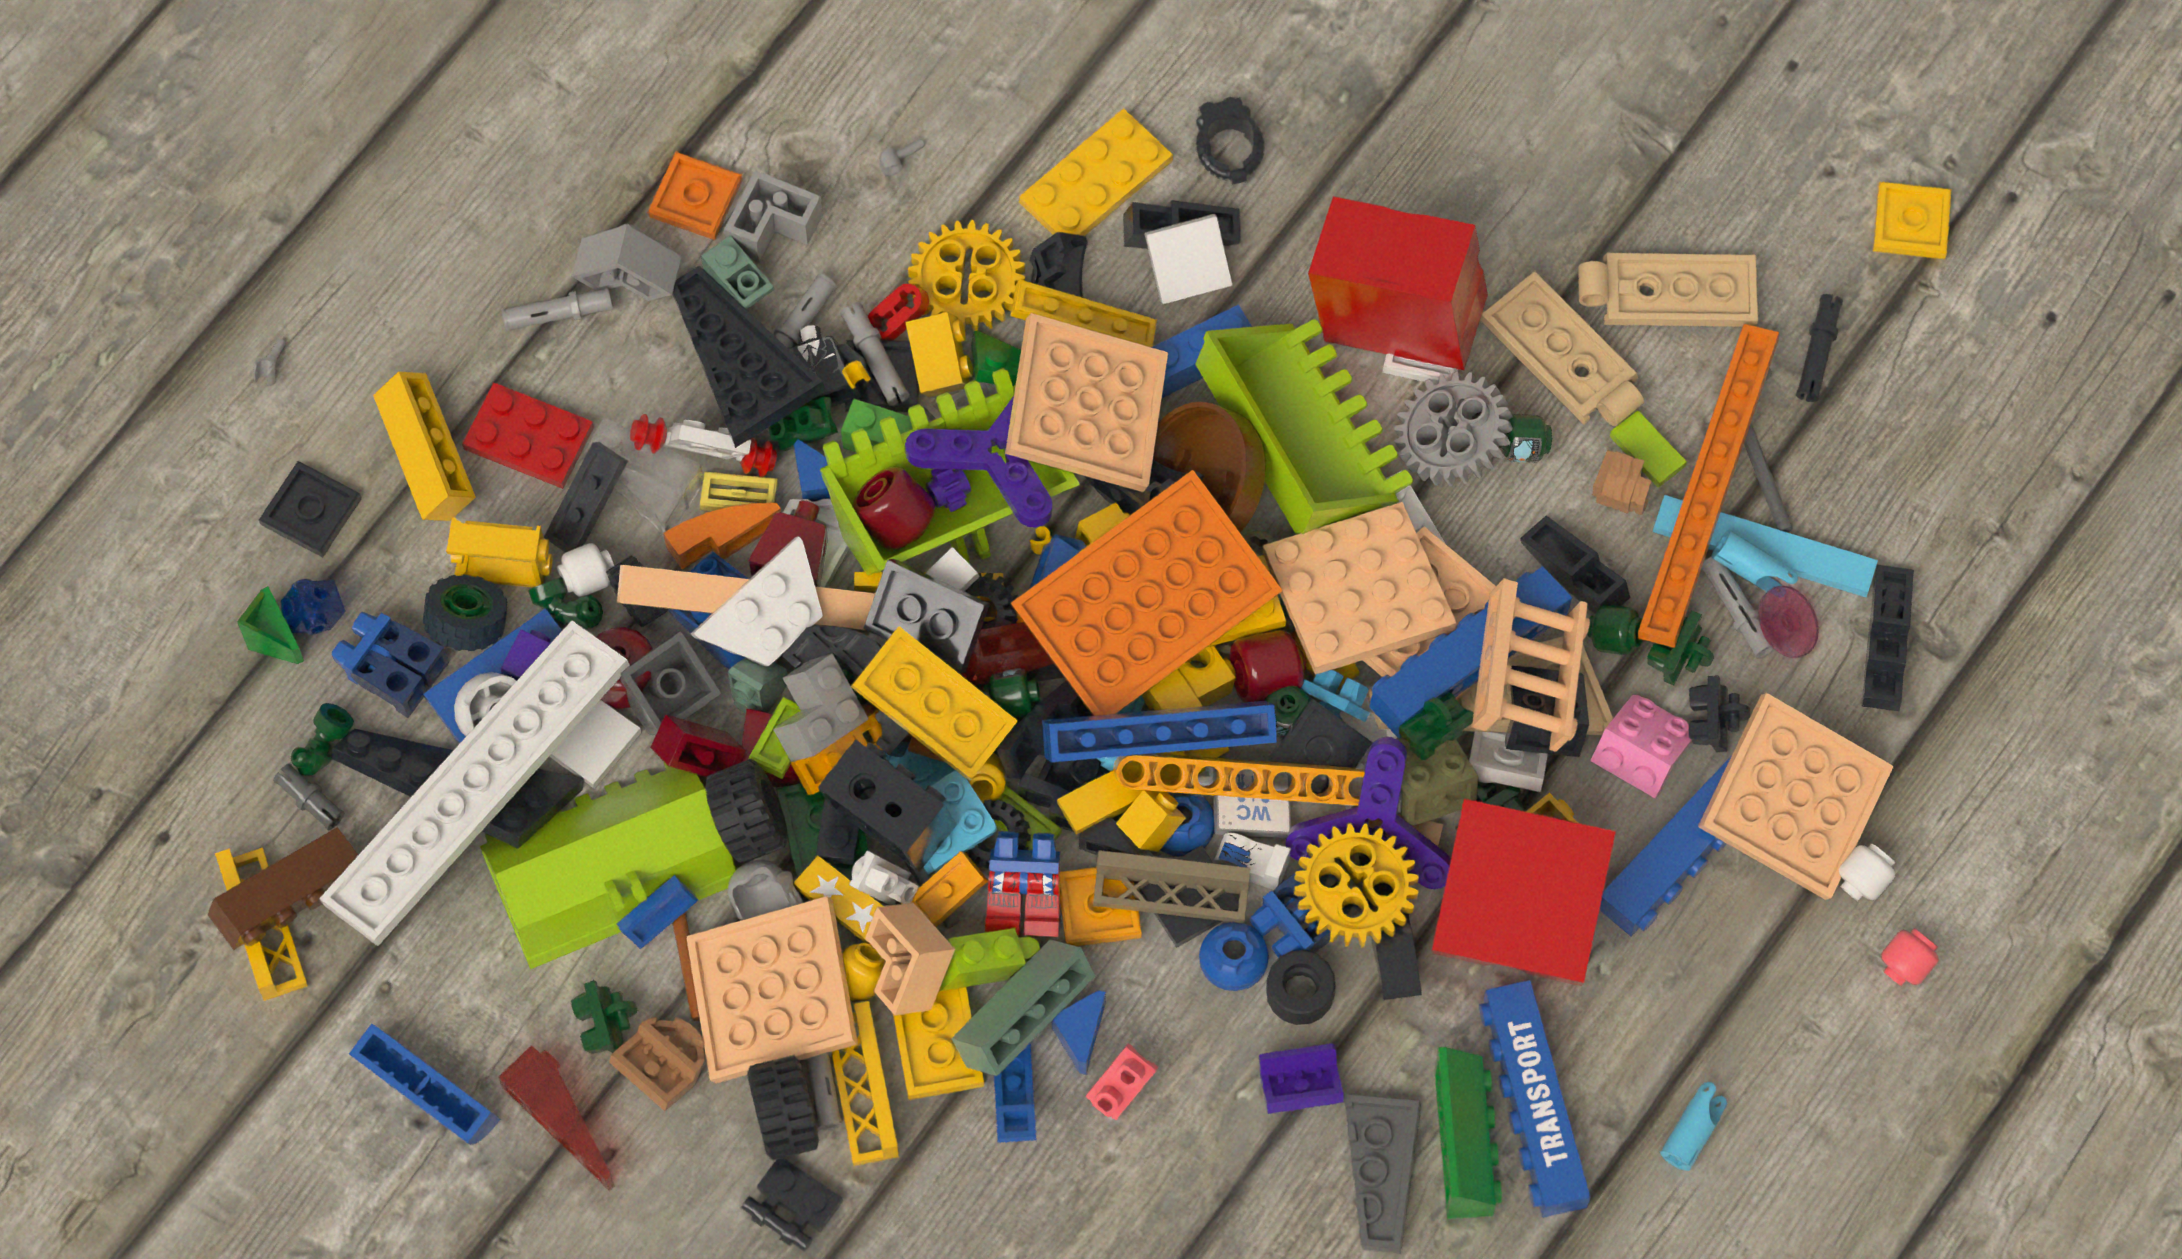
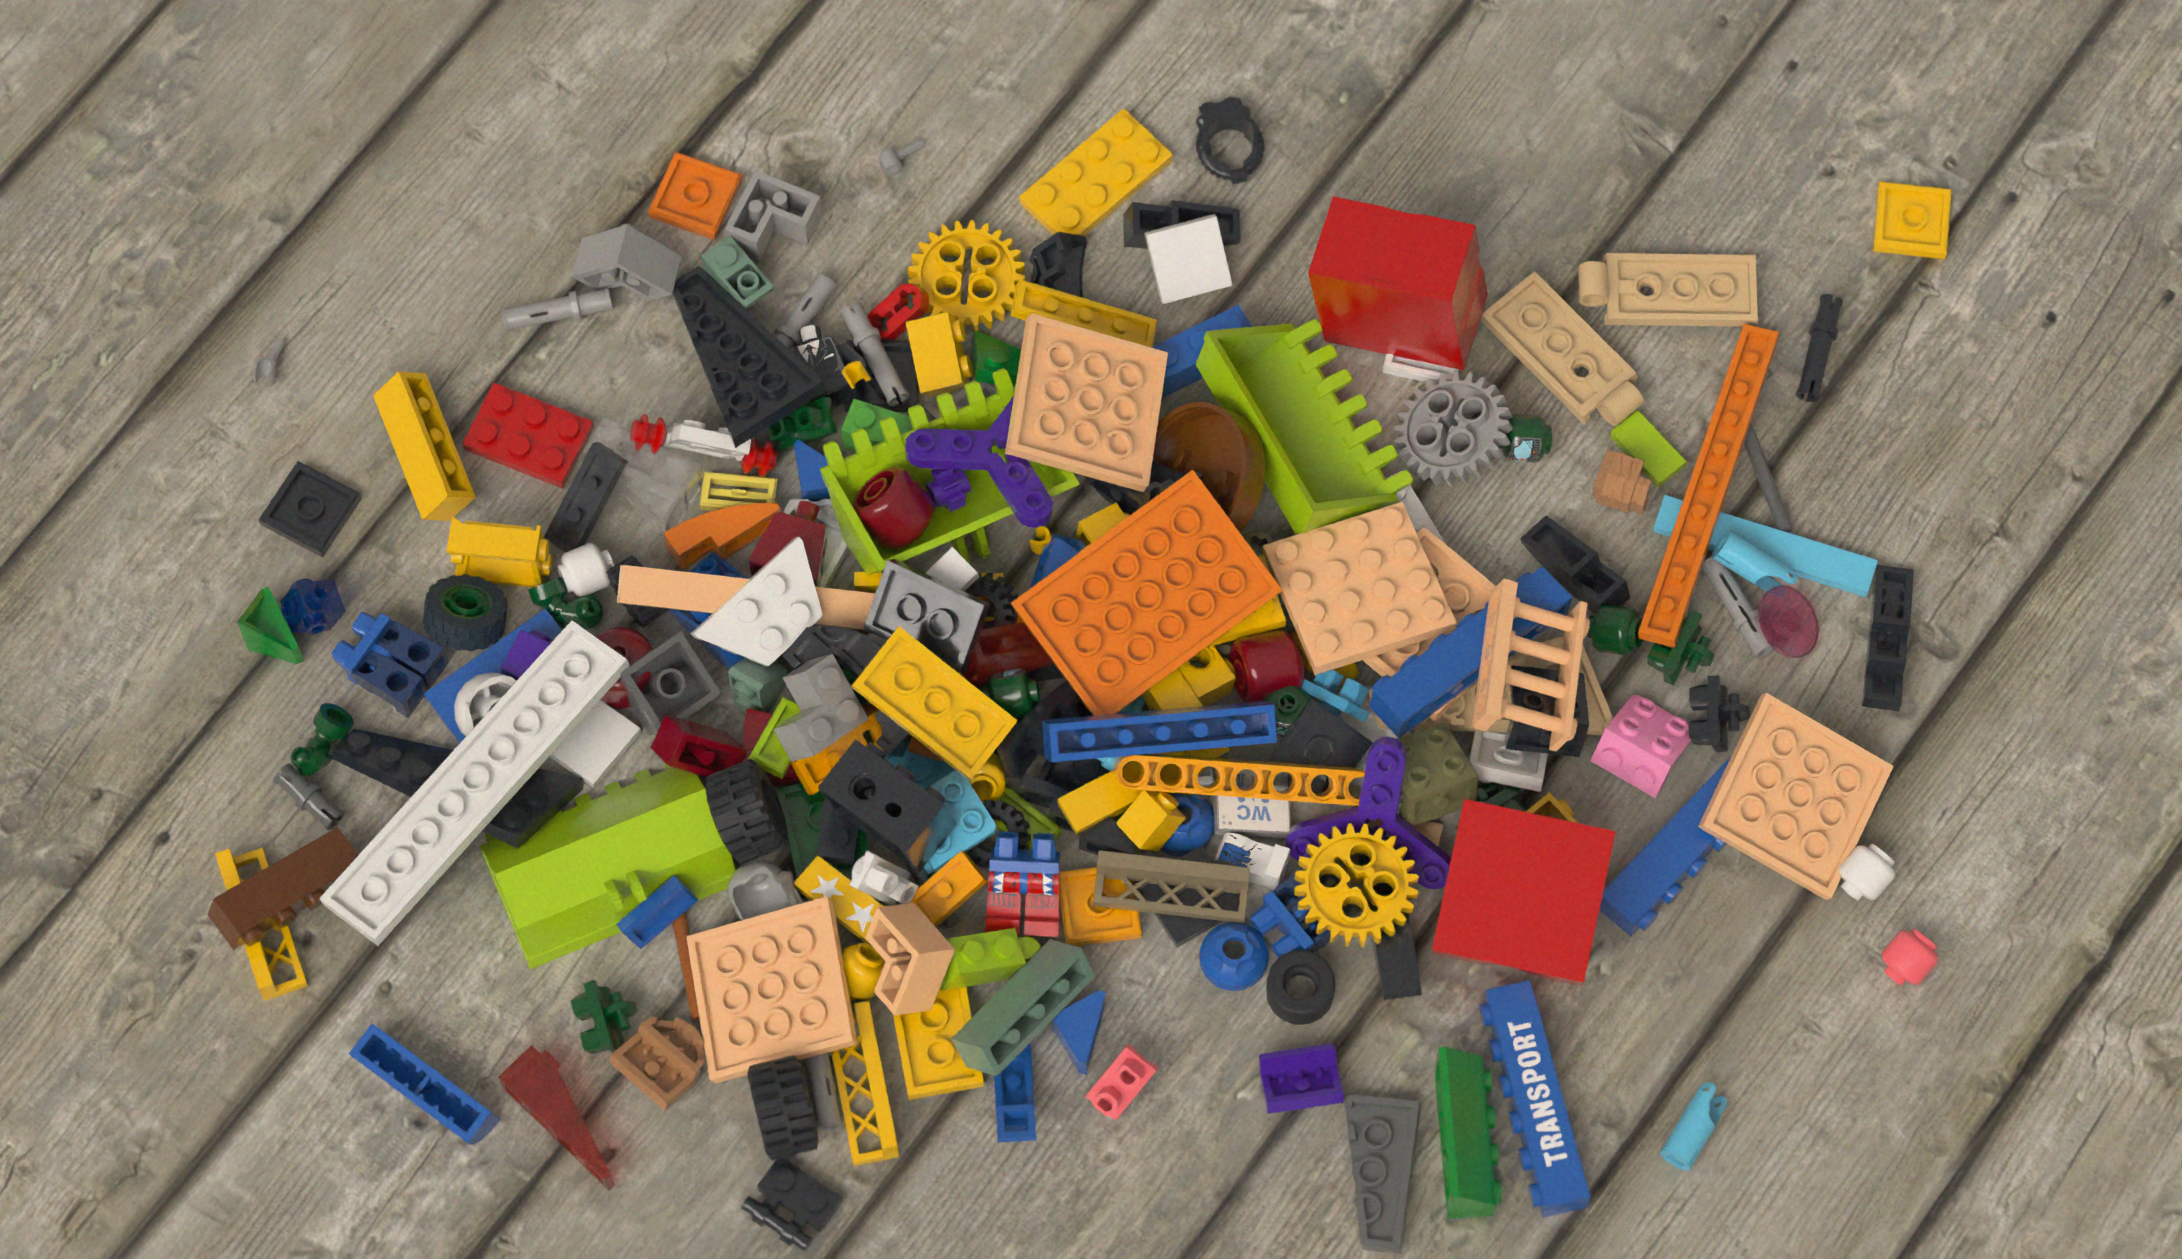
dark green hips [1399,692,1474,760] -> none

